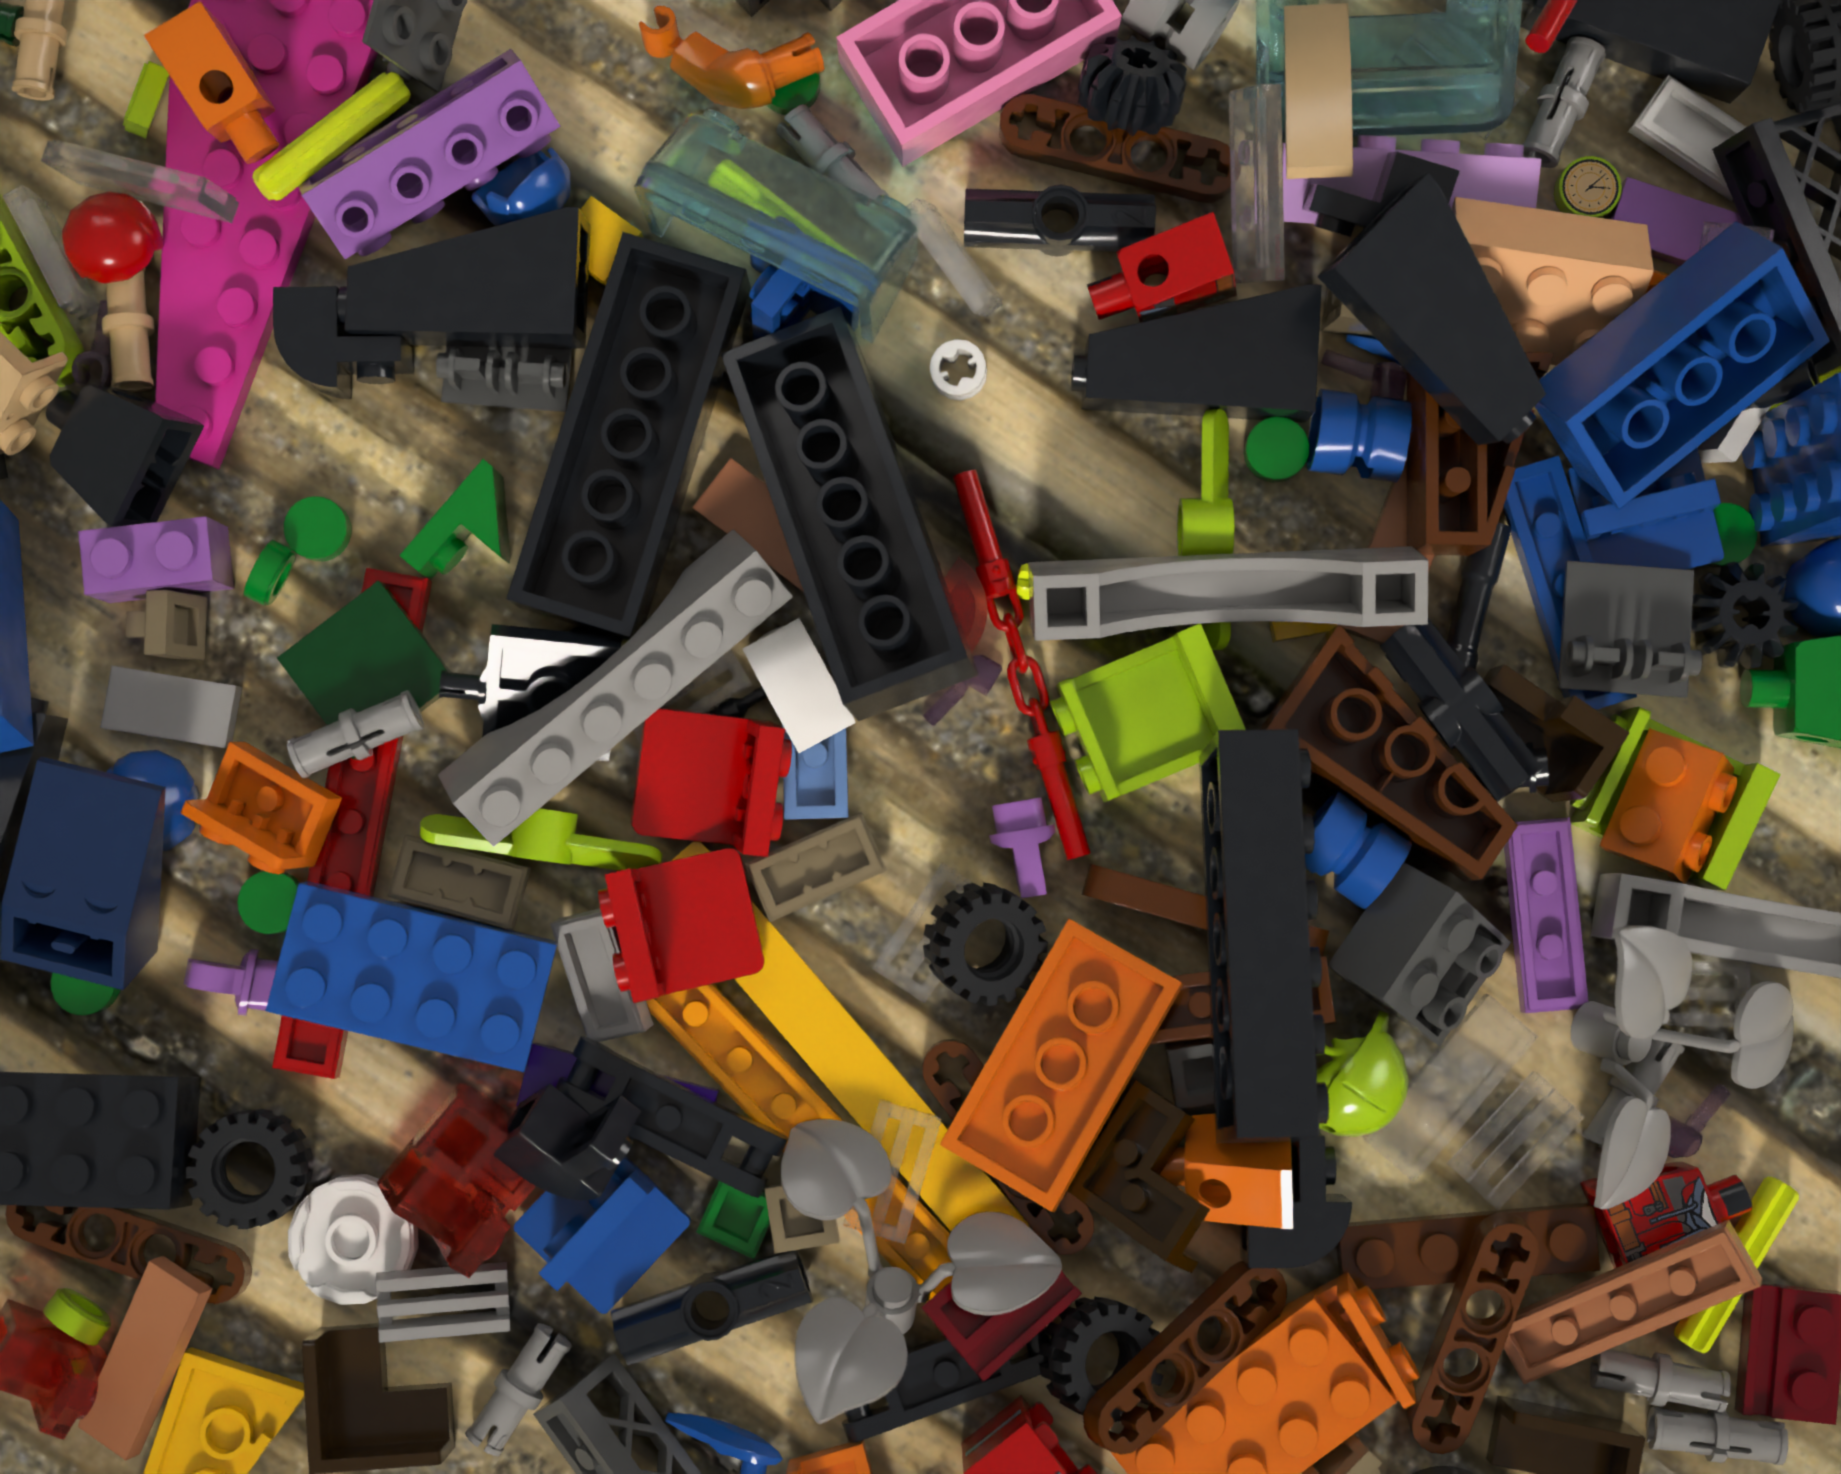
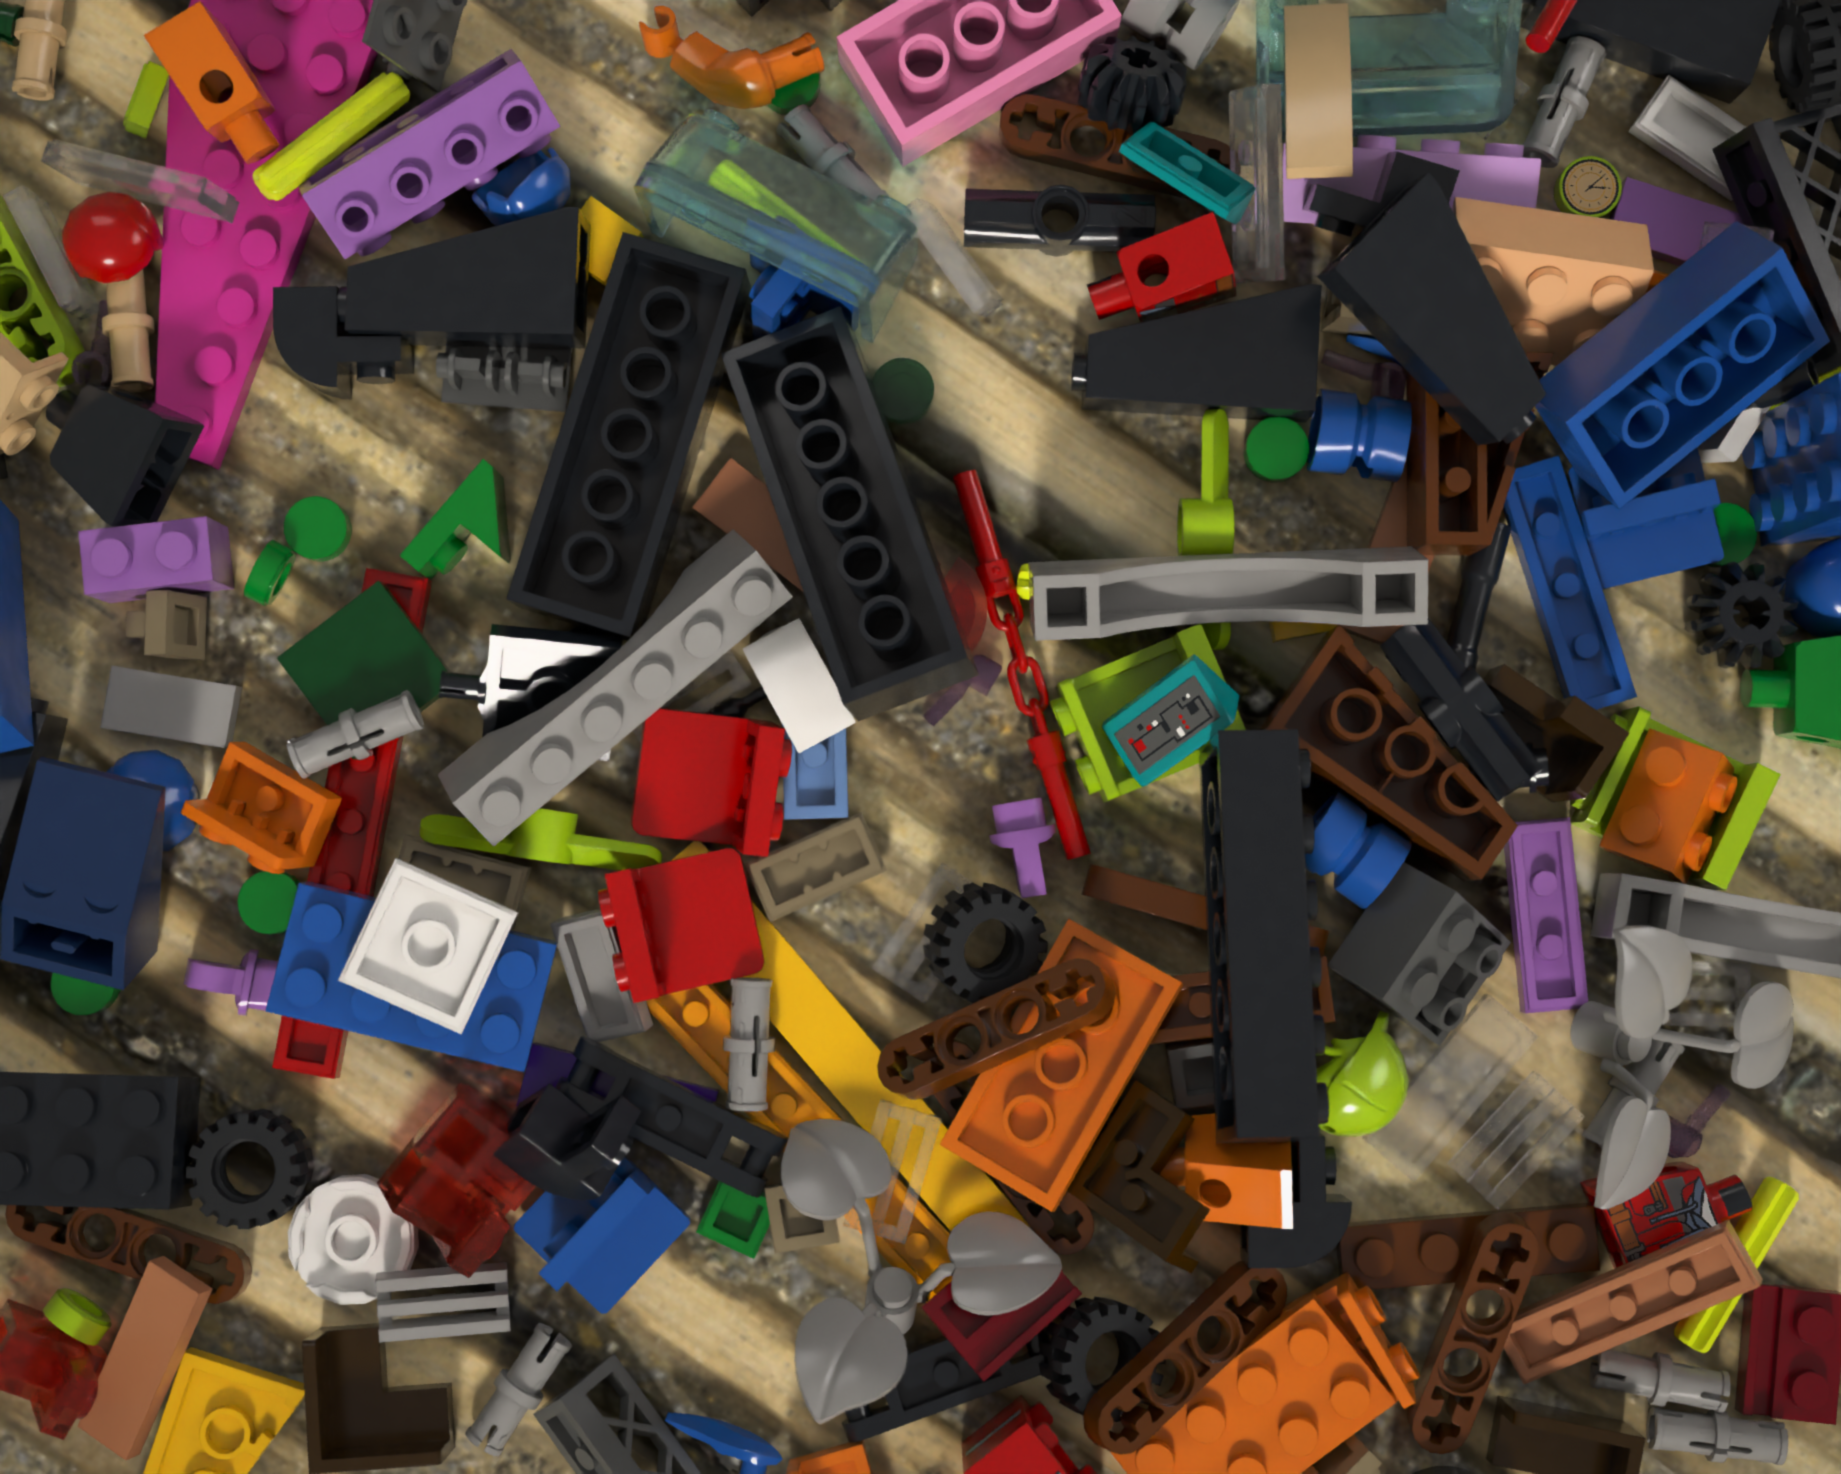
black piece [610,1250,813,1366] -> none
white bush [930,339,987,401] -> none
dark grey hinge [1558,561,1702,698] -> none
none -> white tile [339,858,518,1034]
none -> light grey pin [723,977,775,1111]
none -> clear green tile [872,358,934,424]
none -> reddish brown beam [877,958,1116,1100]
none -> slope [1102,654,1240,787]
none -> teal slope [1118,121,1256,225]

